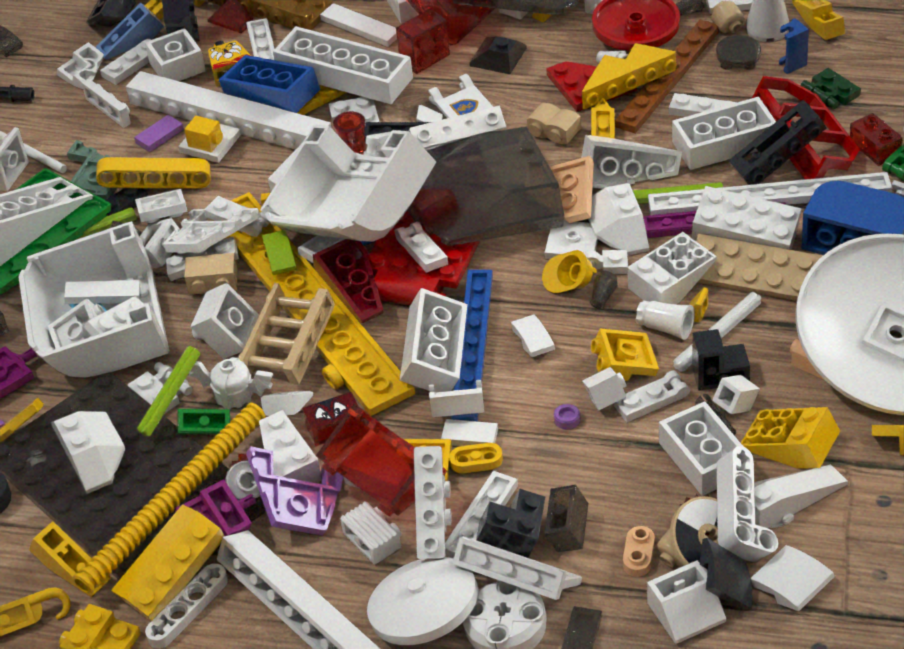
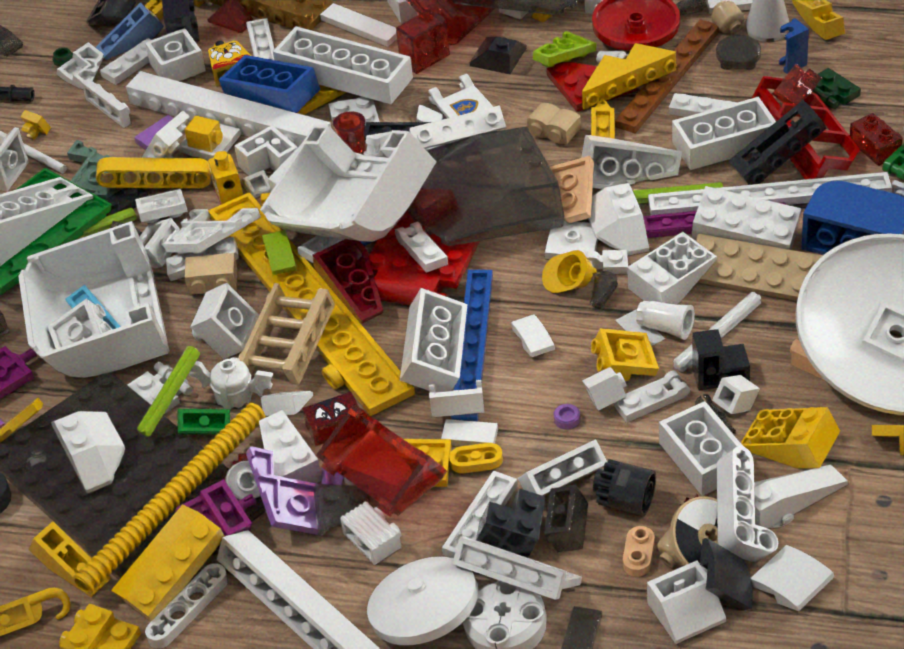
white tile [64,280,140,304] -> none
white plate [84,296,143,336] -> none
white plate [204,196,270,237] -> none
white bracket [414,446,452,559] -> none
yellow slope [689,287,708,323] -> none
none -> yellow tile [21,110,51,140]
none -> dark green plate [52,47,73,67]
none -> white plate [142,111,190,158]
none -> yellow torso [208,151,243,205]
none -> white brick [234,125,298,176]
none -> white slope [242,170,270,198]
none -> clear smoke wing [313,484,370,535]
none -> white brick [518,439,607,496]
none -> lime wing [533,31,597,67]
none -> black gear [593,459,656,516]
none -> white sticker [615,310,665,346]
none -> clear red piece [771,64,822,105]

